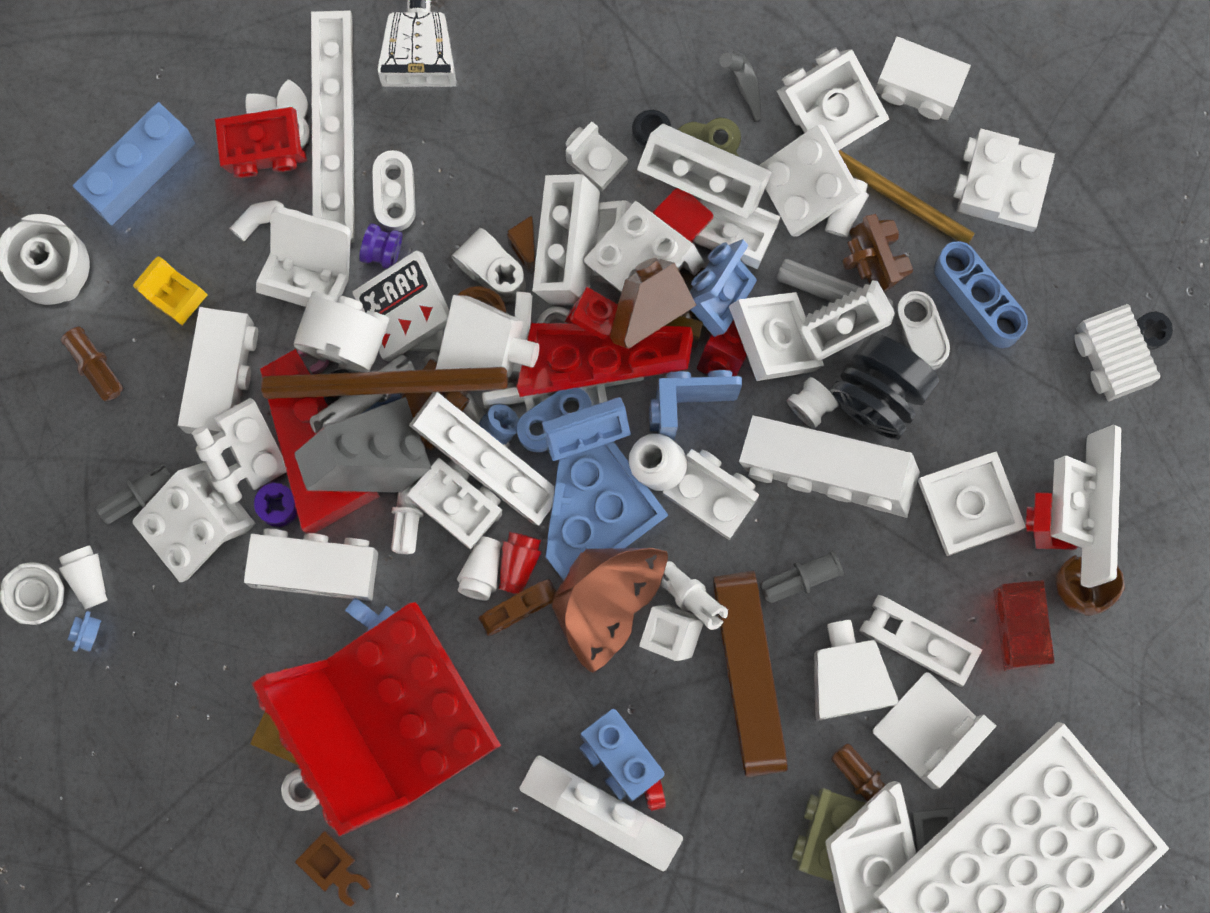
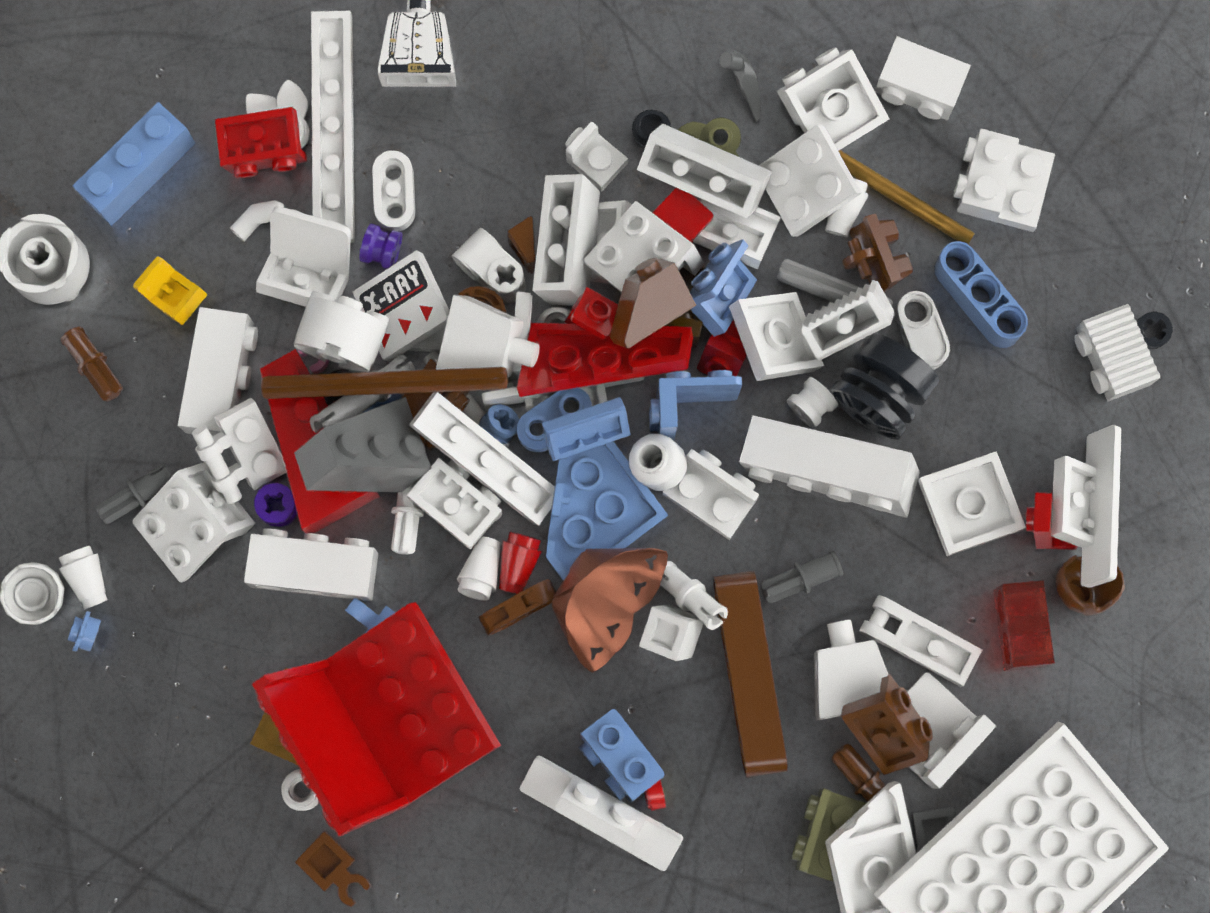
none -> reddish brown bracket [841,675,933,775]

